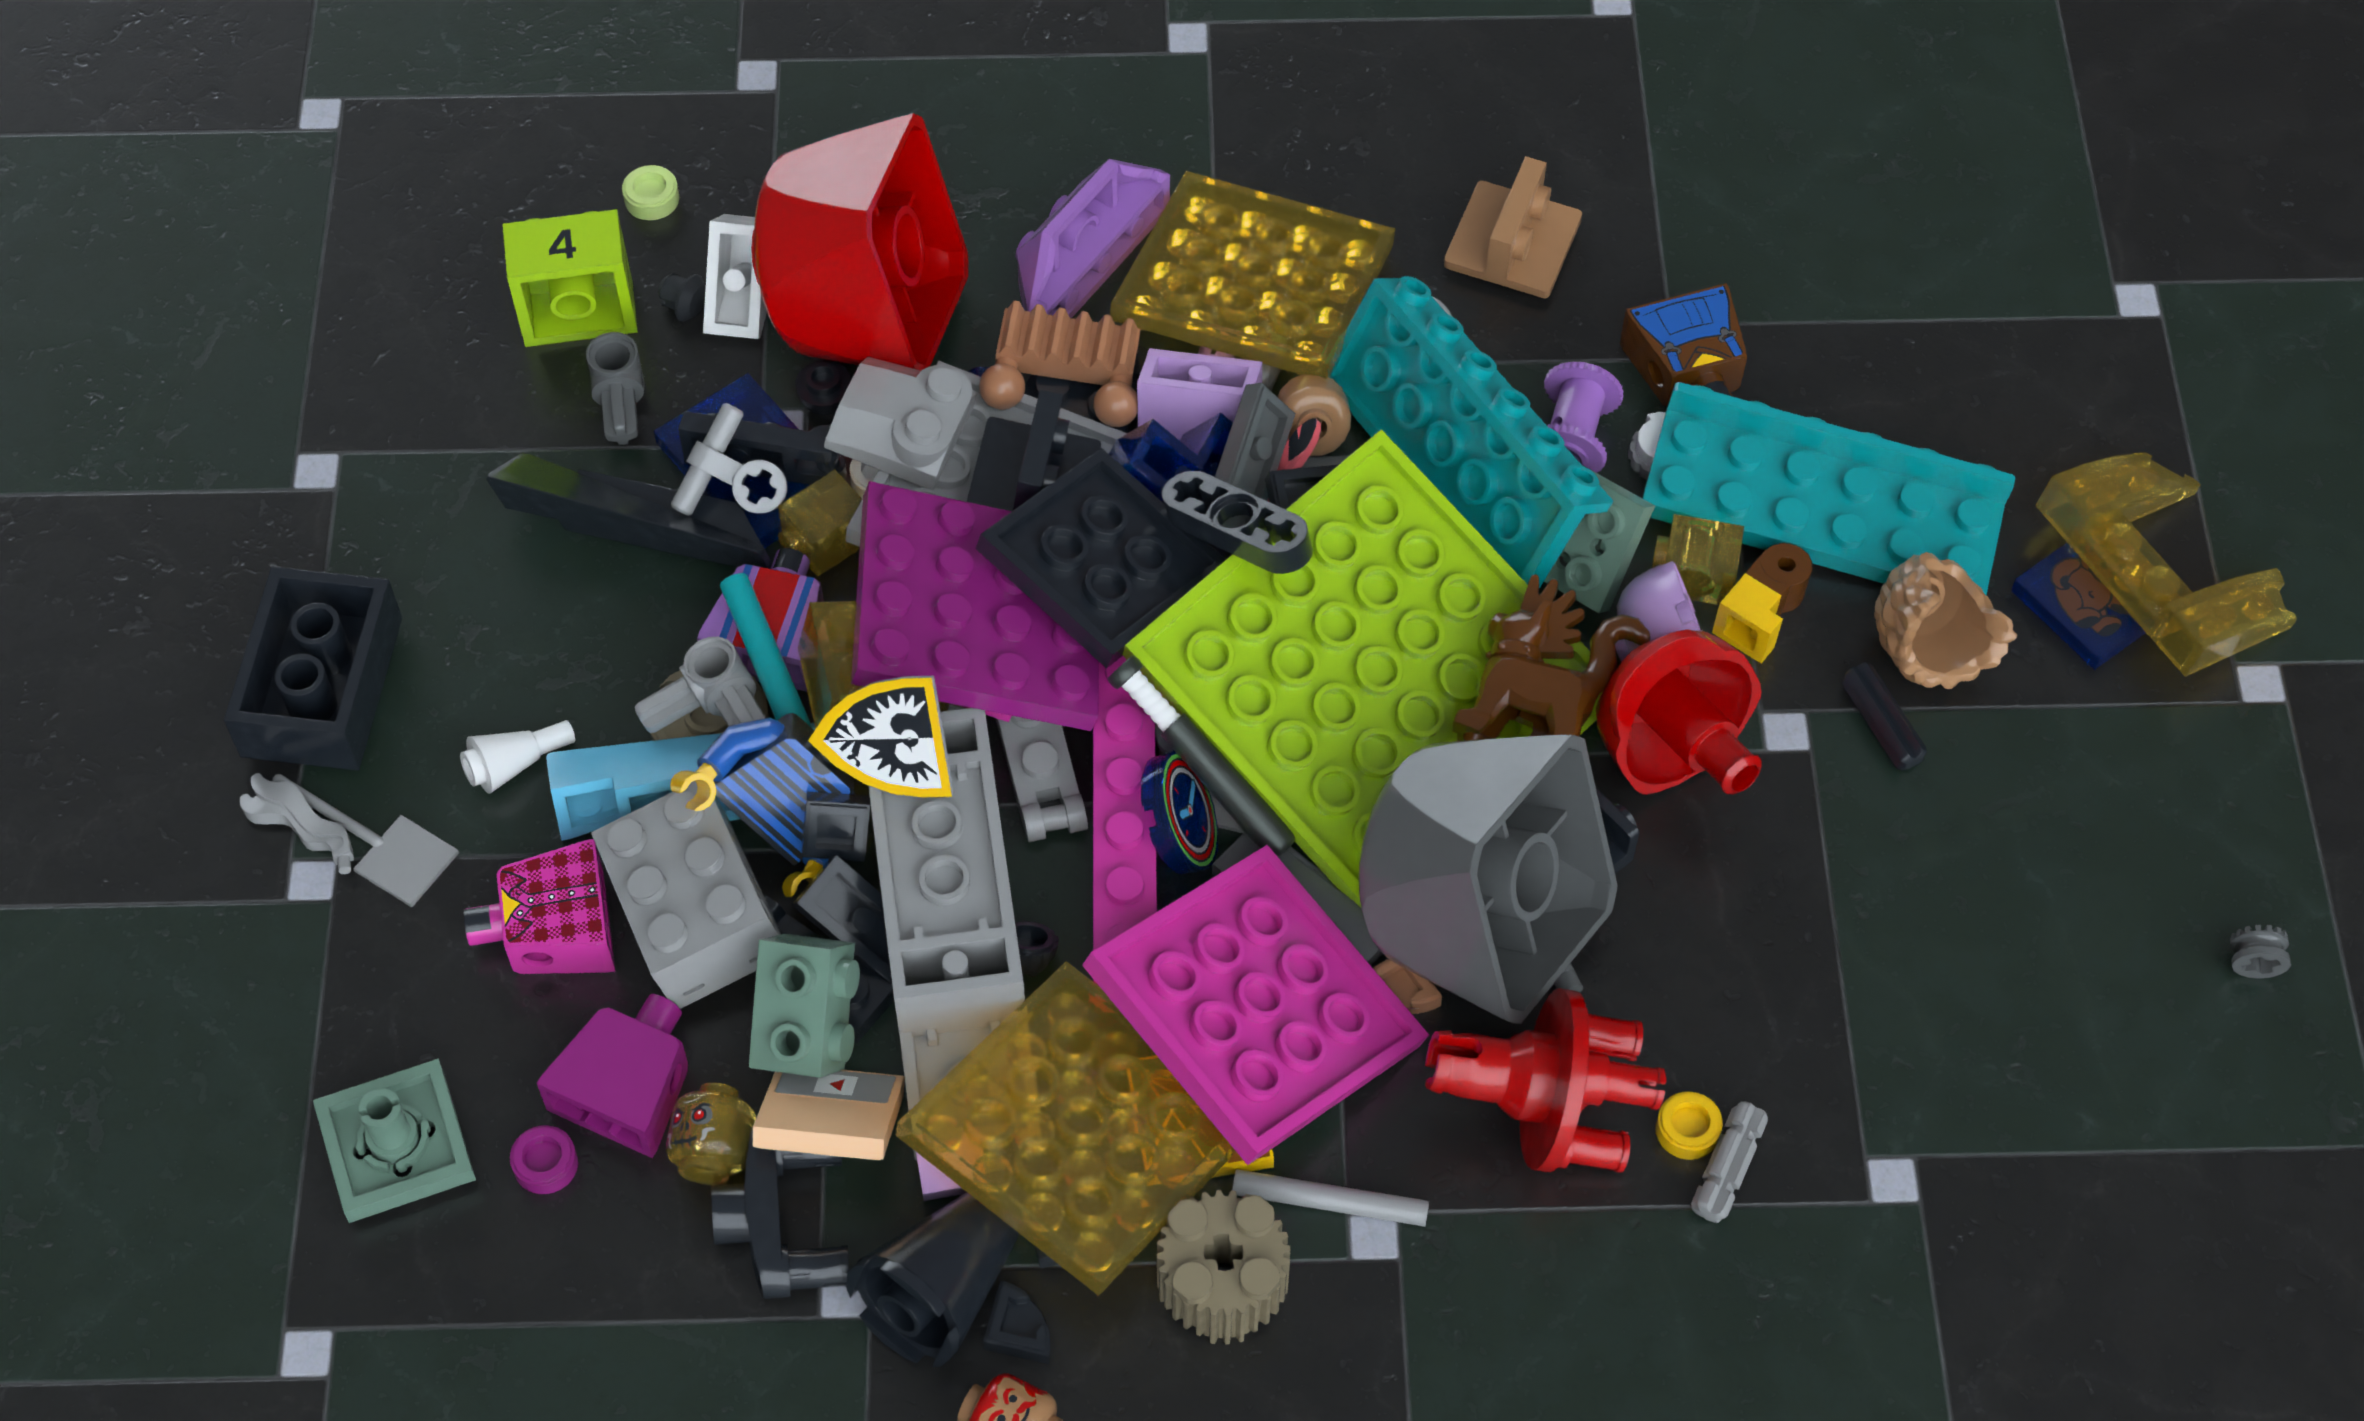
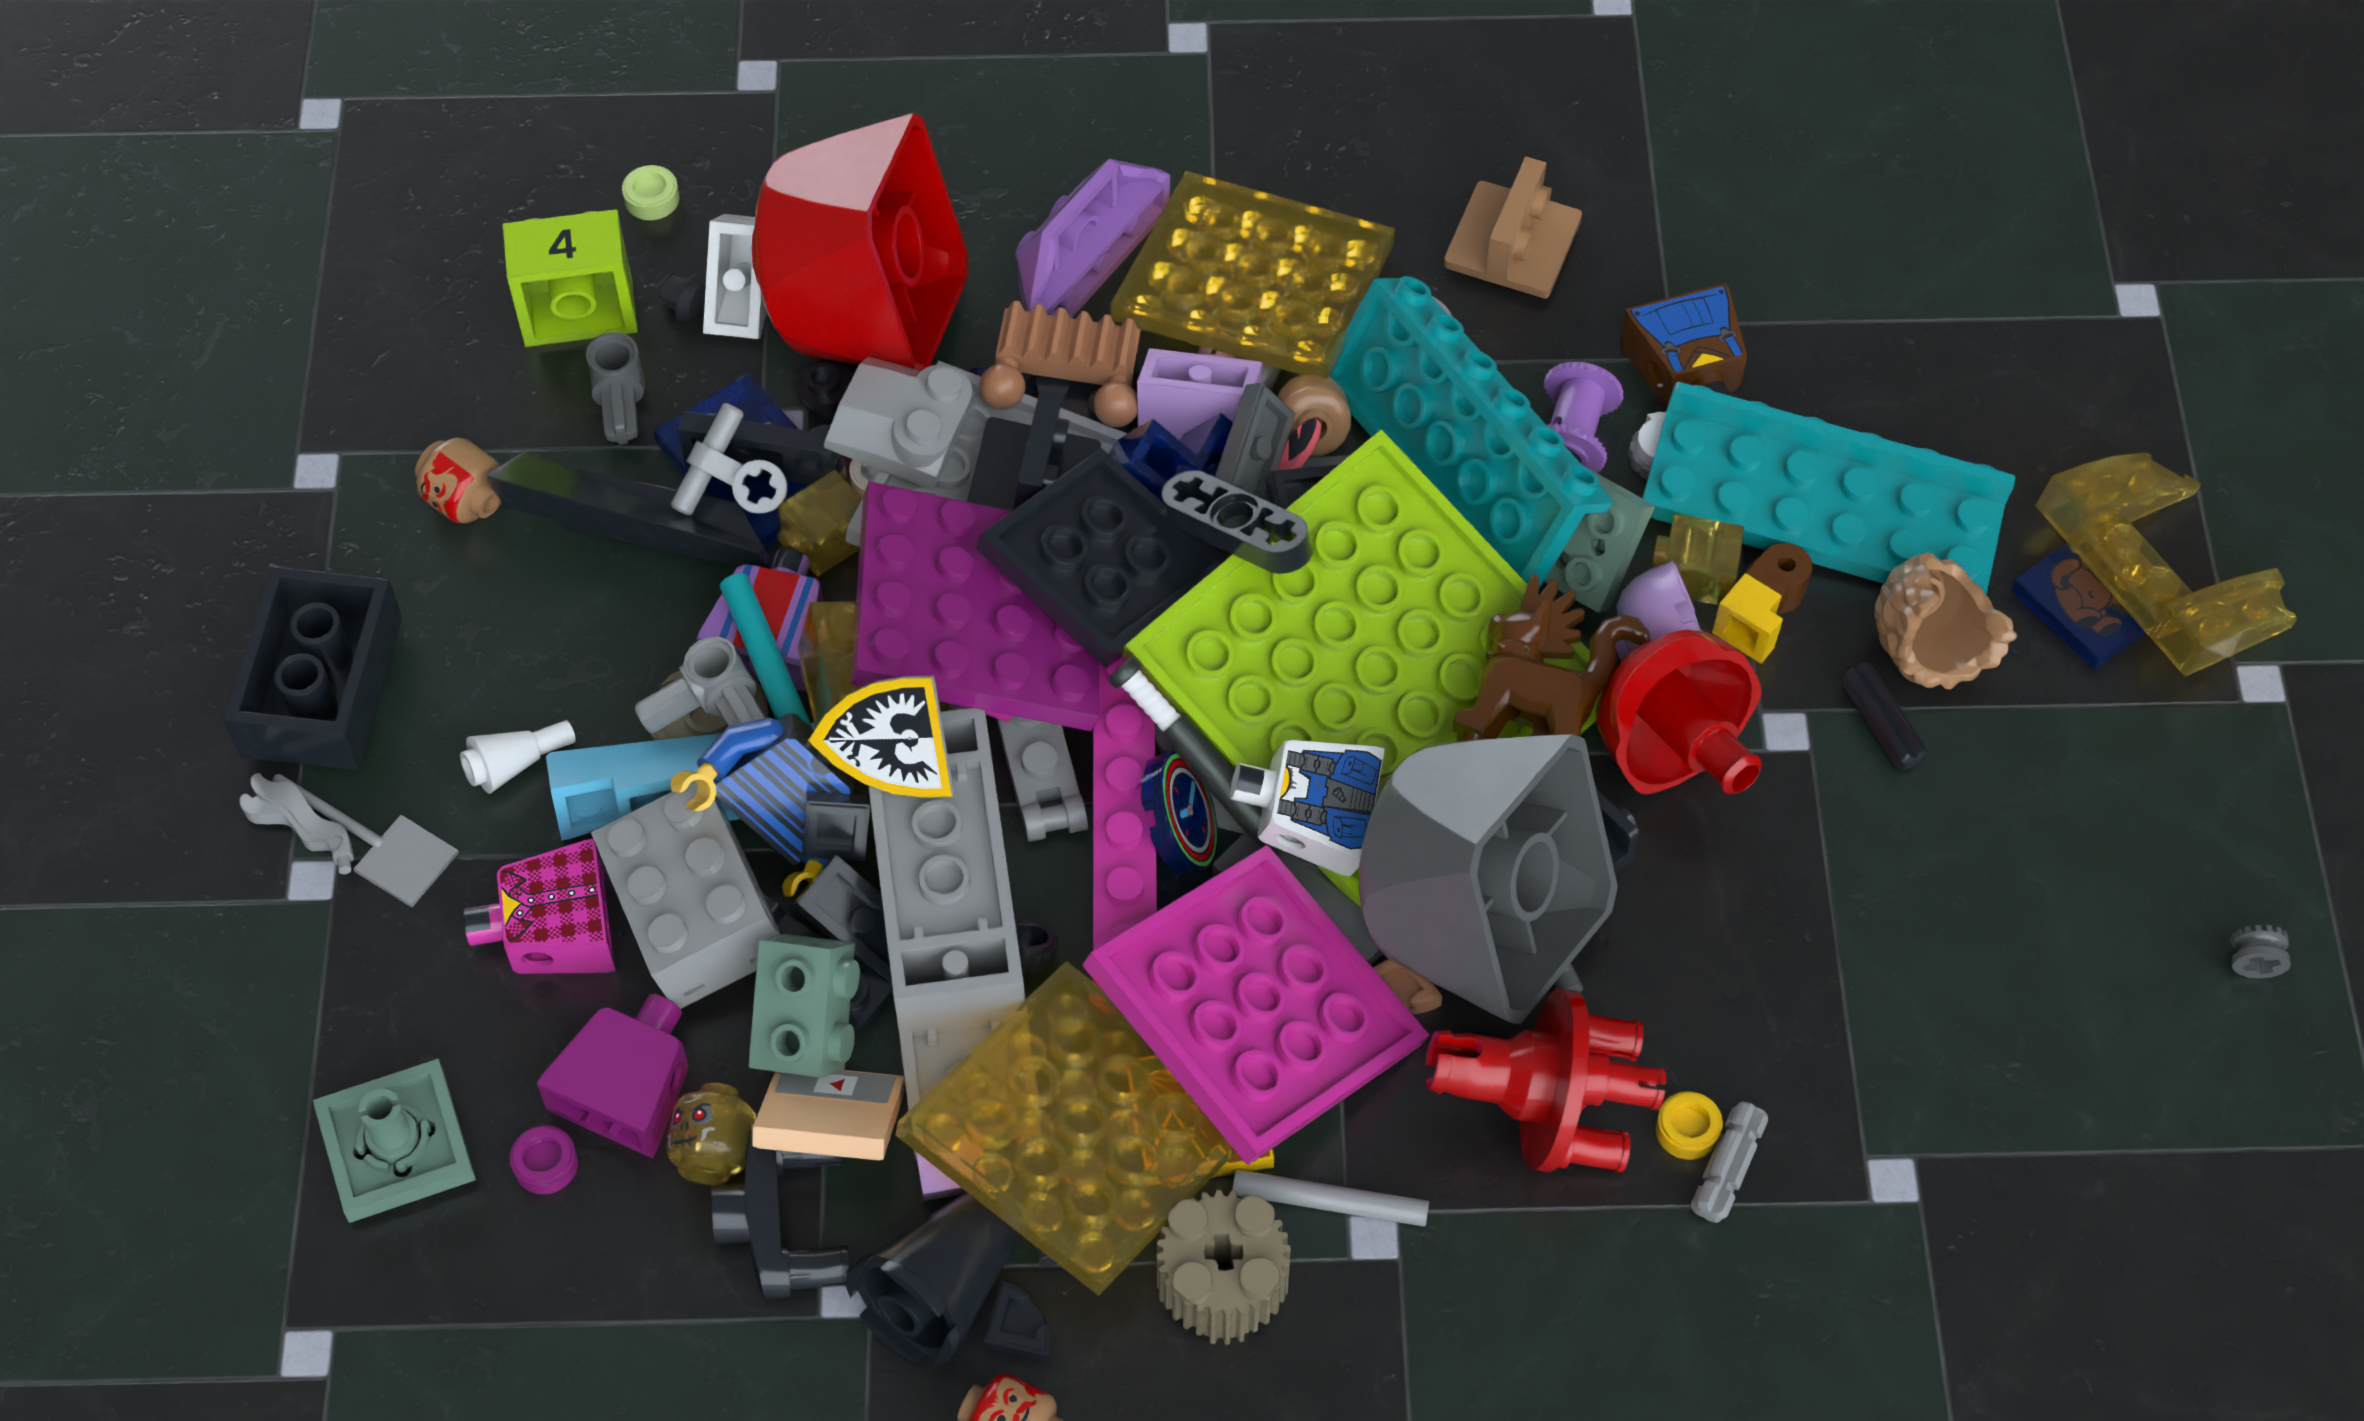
none -> medium nougat head [415,437,501,524]
none -> torso [1230,740,1385,877]

